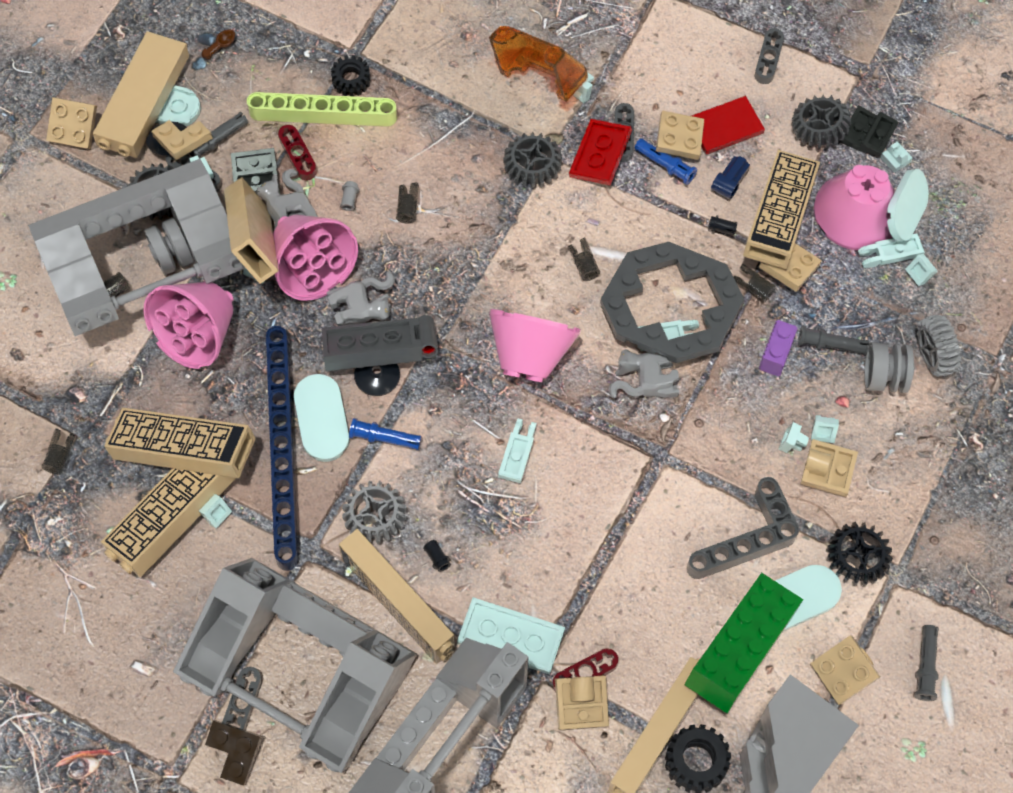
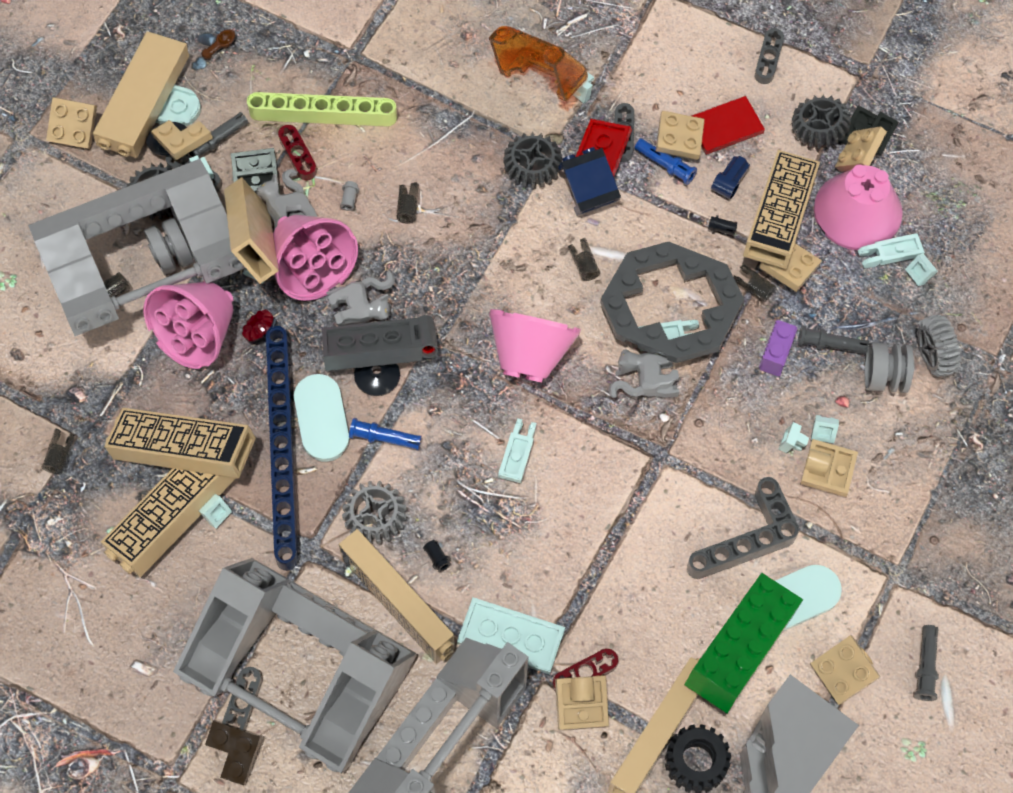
black tyre [331,55,371,97] -> none
black gear [827,521,893,587] -> none
light aqua tile [880,142,912,173] -> none
light aqua tile [887,169,929,241] -> none
none -> dark red gear [242,309,273,341]
none -> dark blue panel [558,147,621,216]
none -> tan plate [835,127,887,172]

